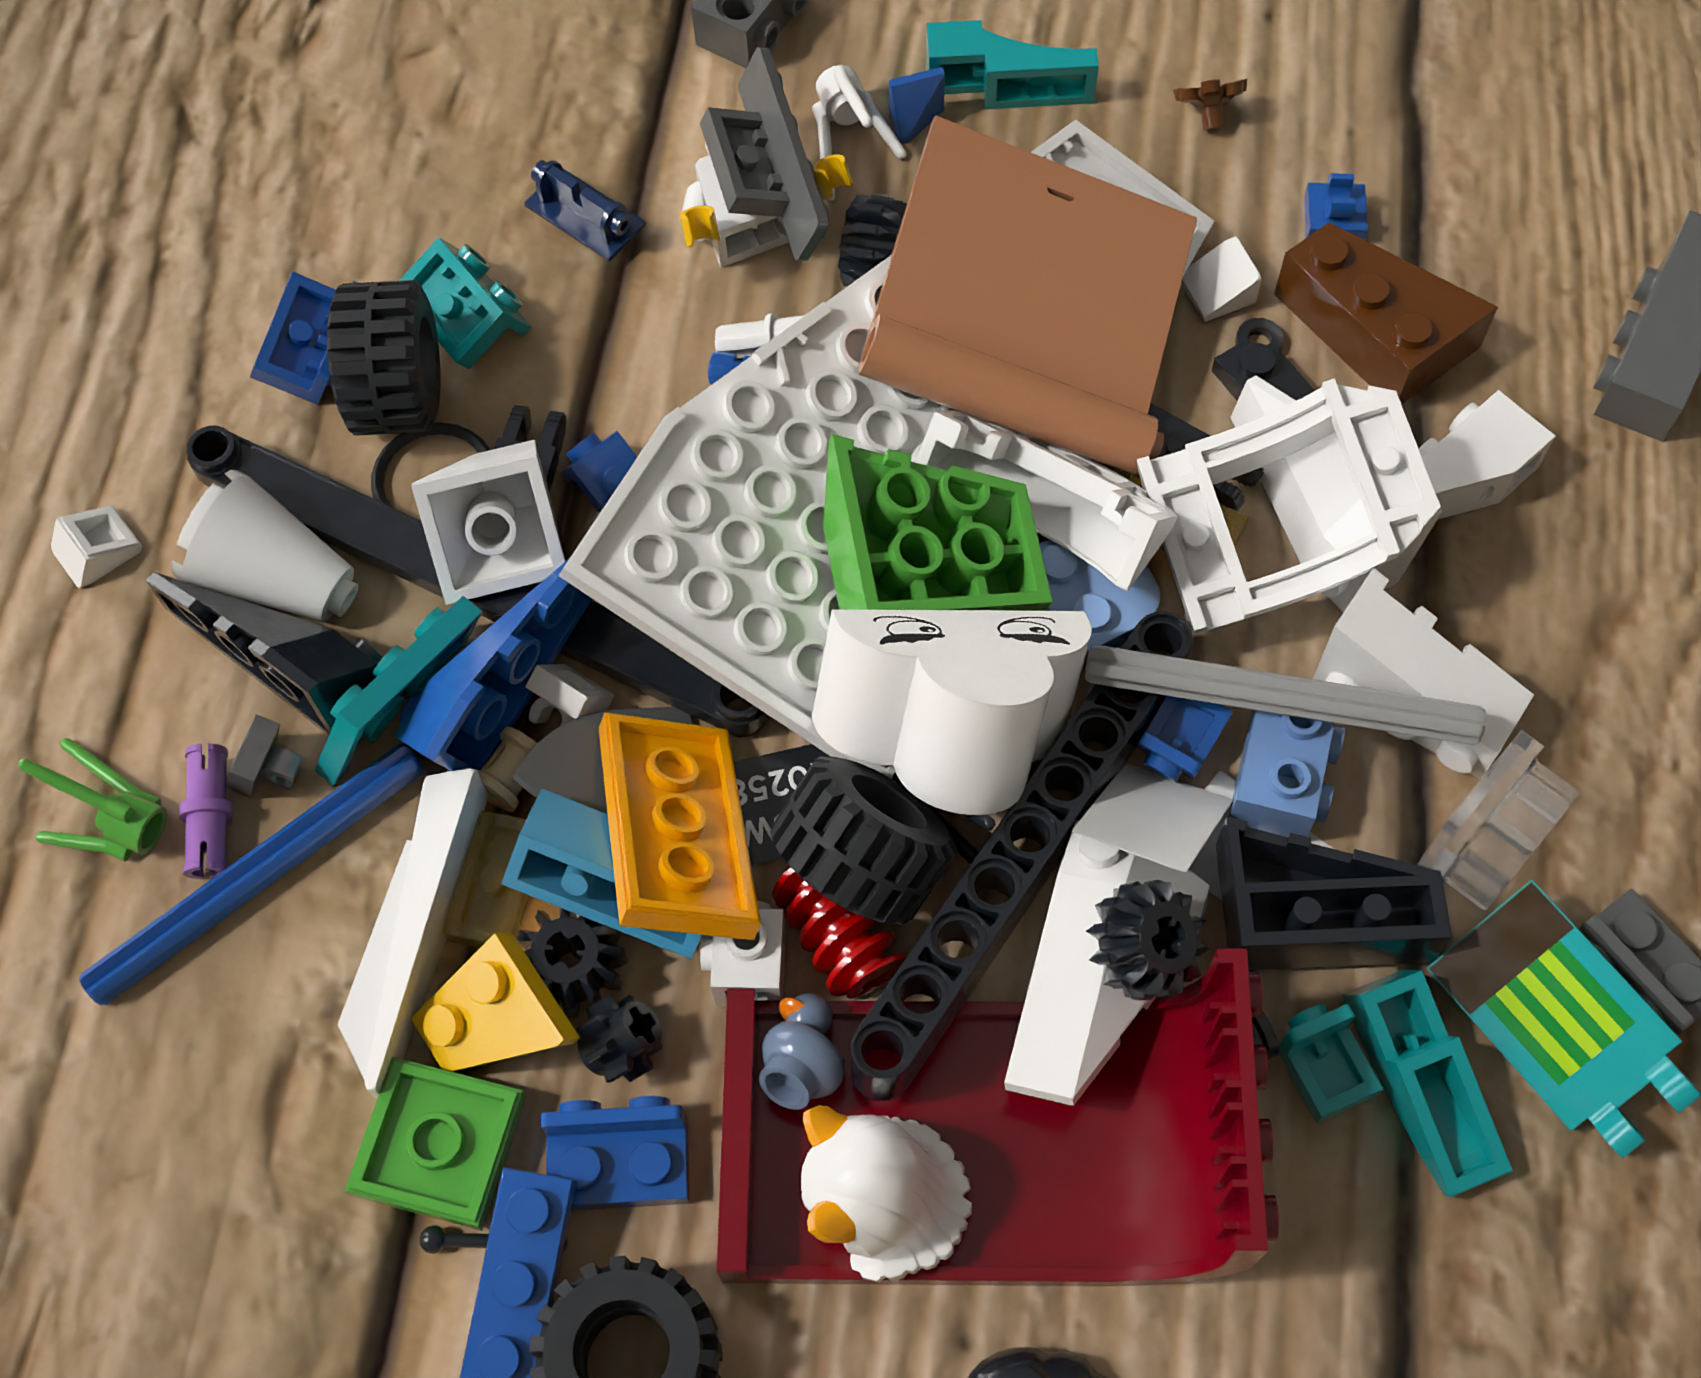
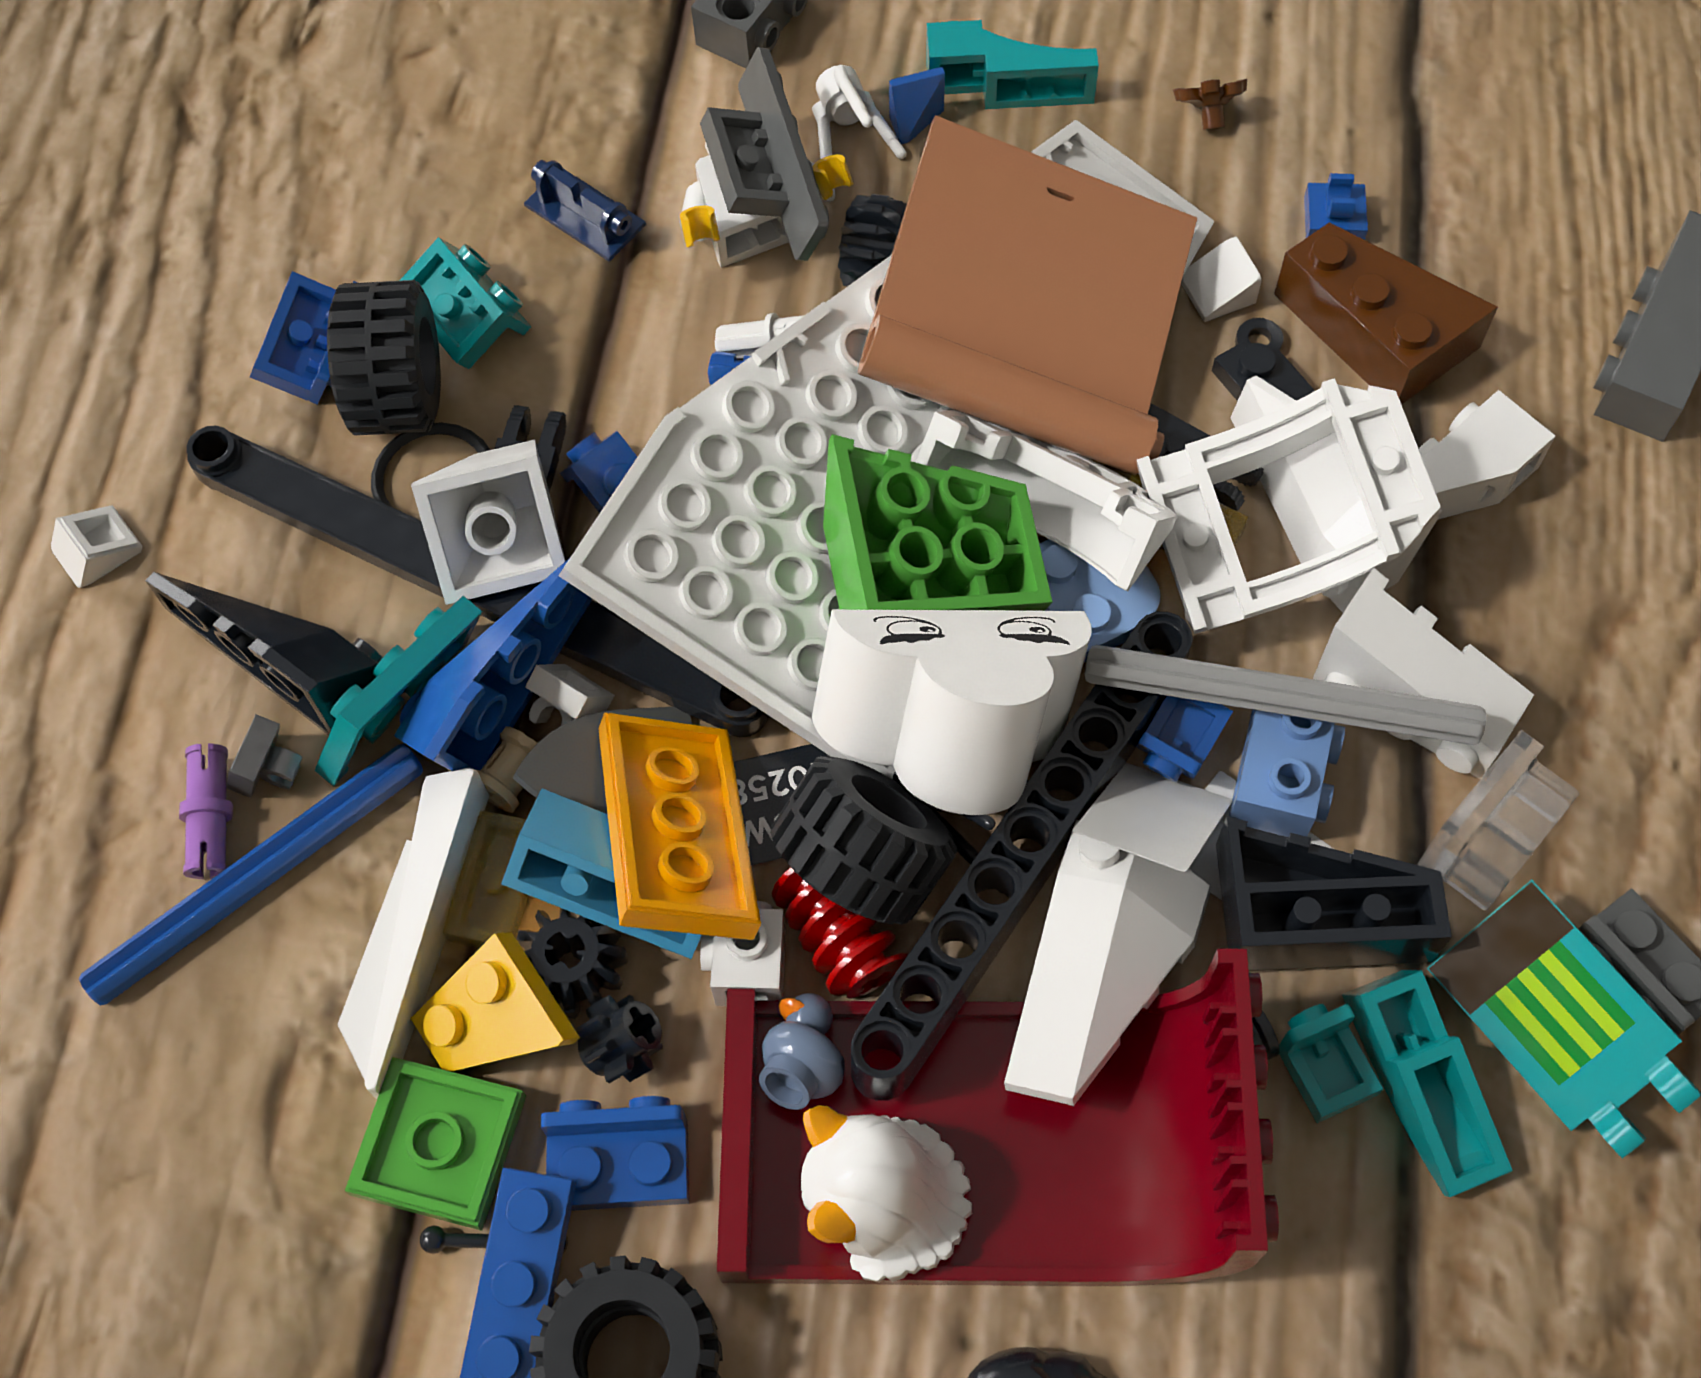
bright green plant [18,738,167,862] -> none
white cone [171,470,359,622] -> none
black gear [1086,880,1210,1001] -> none

